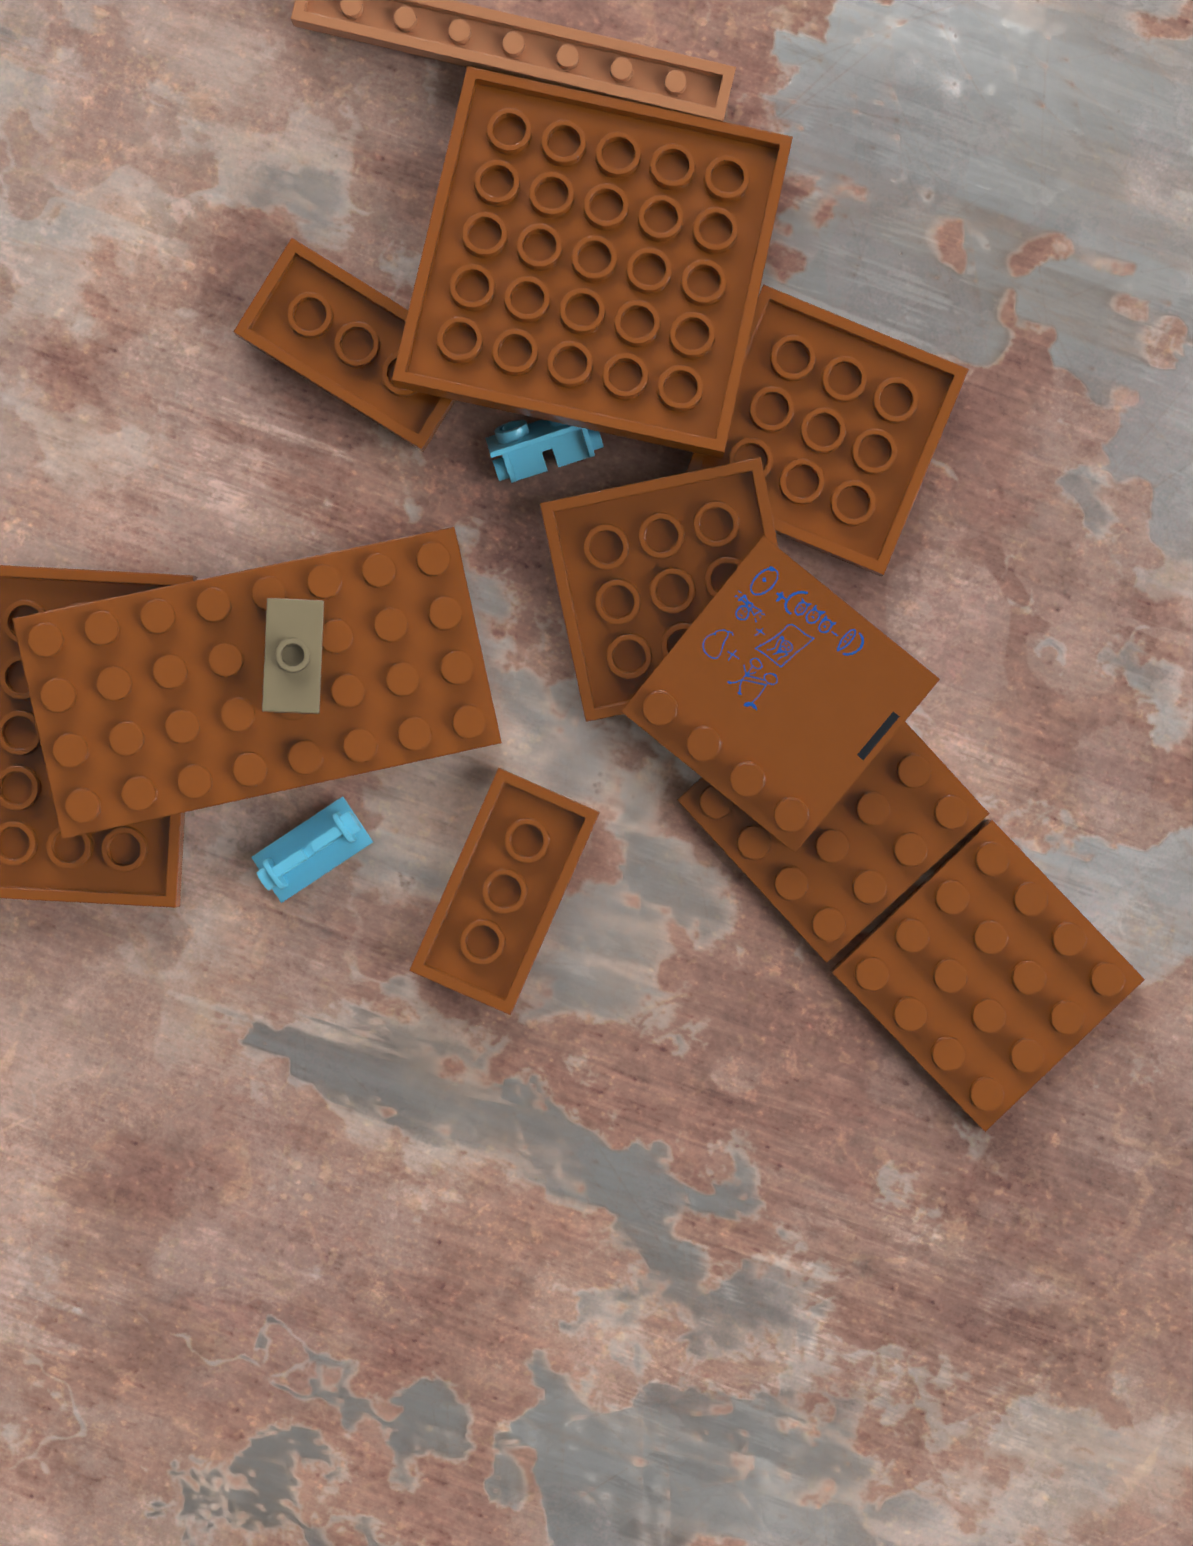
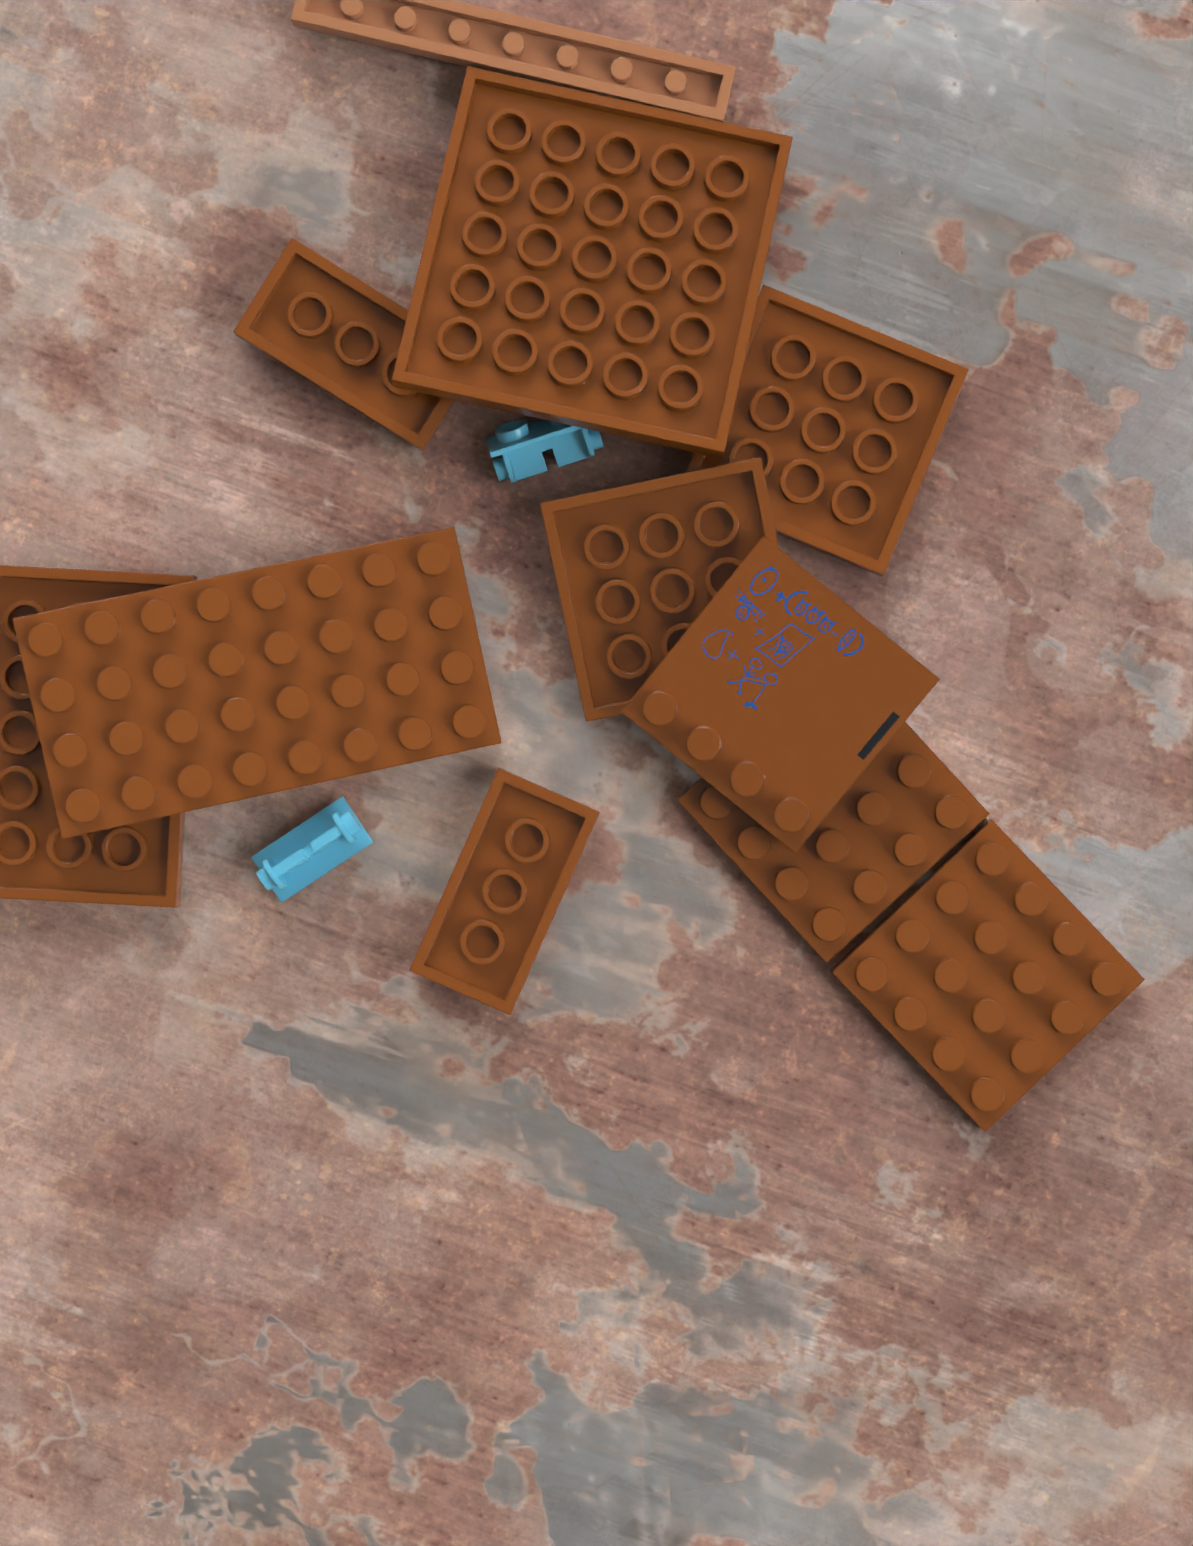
dark tan plate [262,598,324,714] -> none

